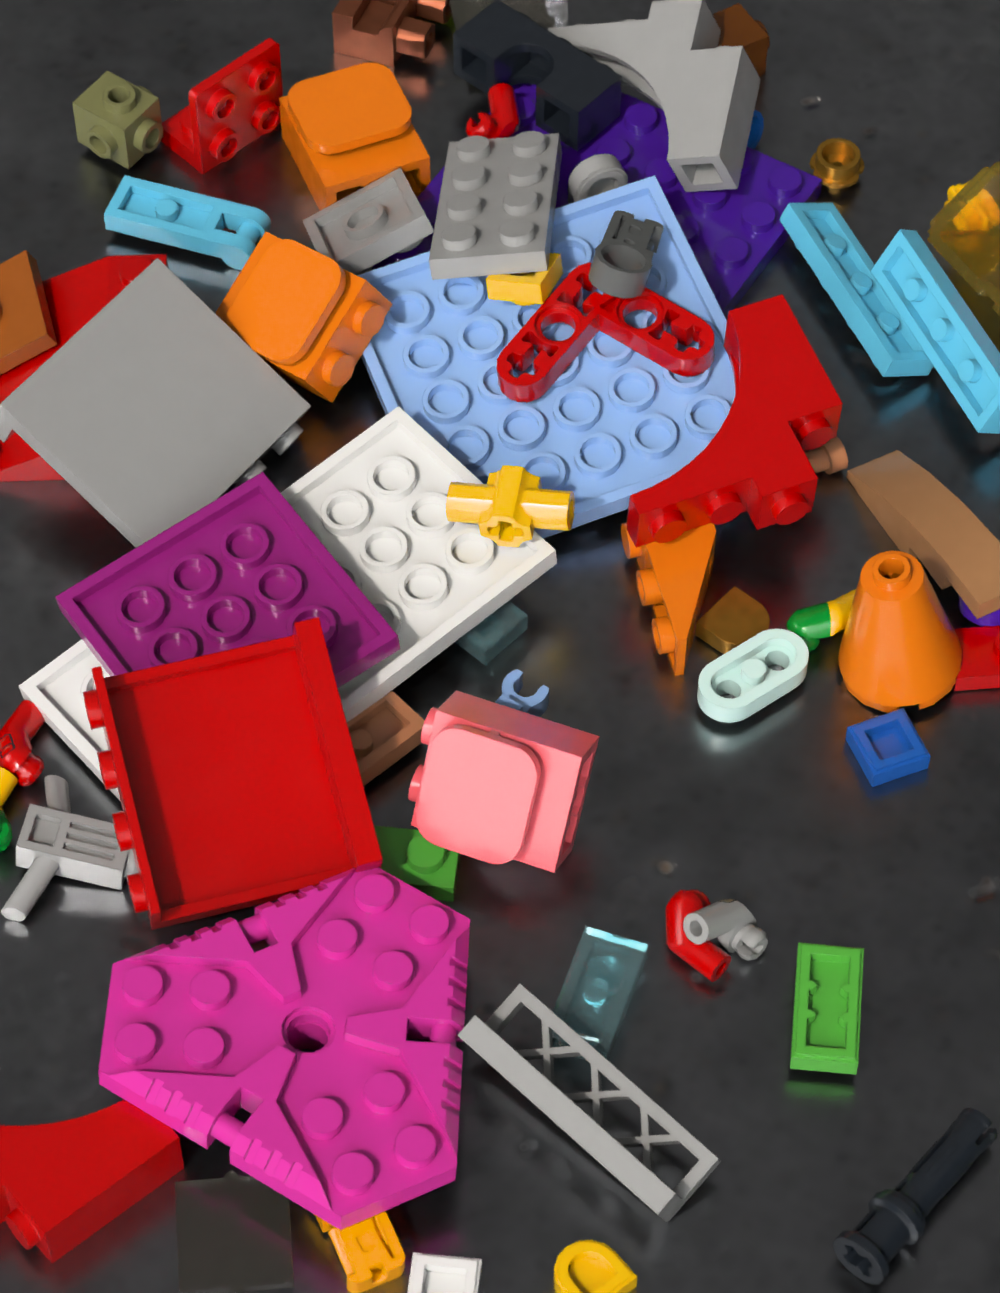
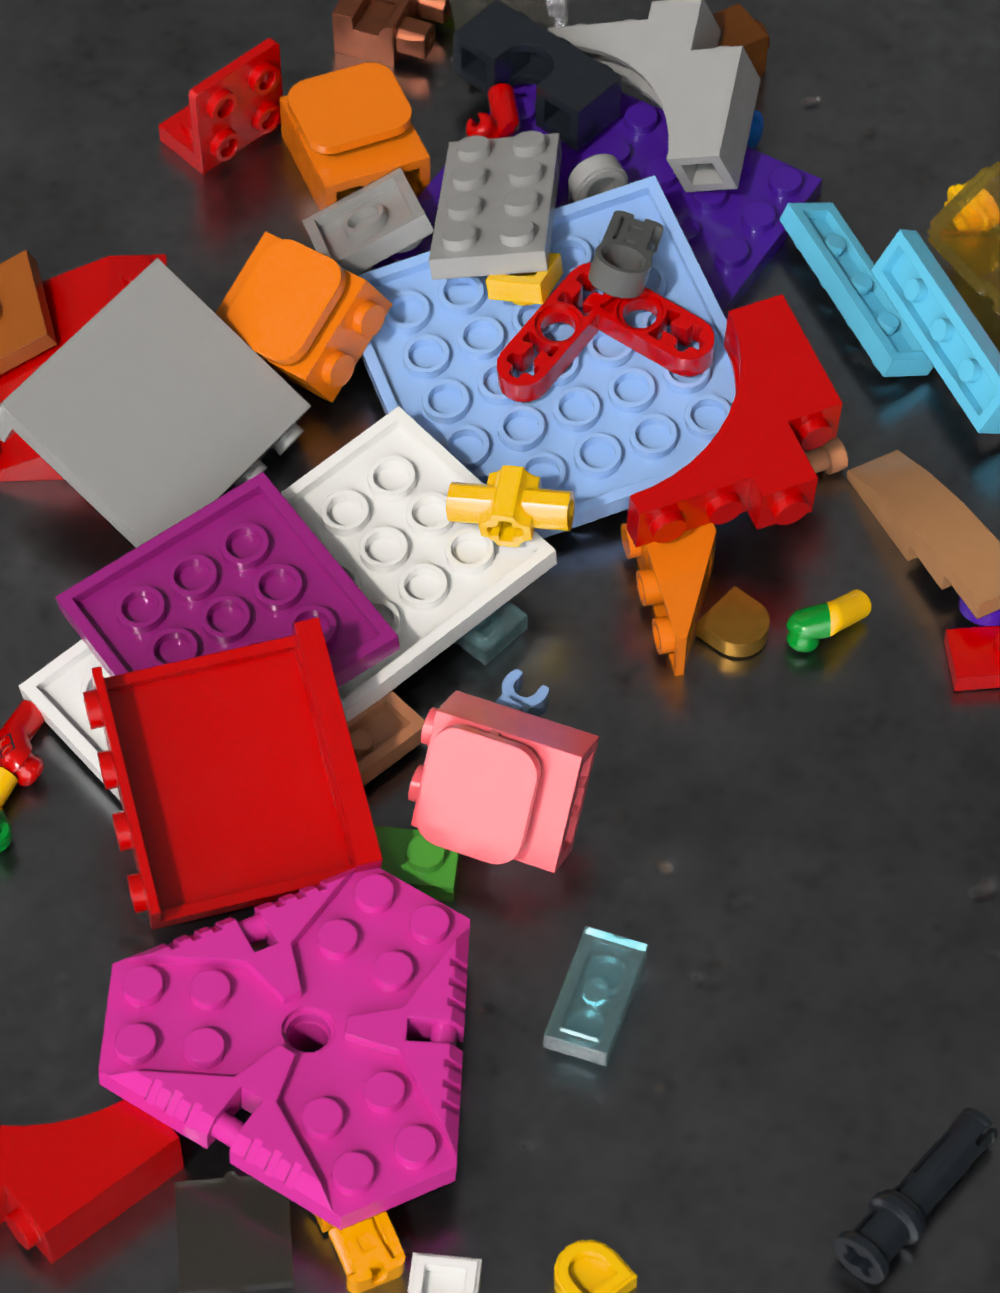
light grey piece [1,775,138,922] -> none
olive brick [72,70,163,169] -> none
medium azure plate [104,175,271,270] -> none
light grey fence [458,984,721,1223] -> none
red arm [665,889,732,982] -> none
light grey arm [683,899,768,961] -> none
light aqua plate [697,628,809,723] -> none
bright green plate [790,942,864,1075] -> none
pearl gold plate [810,138,864,189] -> none
orange cone [838,551,962,713] -> none
blue tile [845,708,931,787] -> none

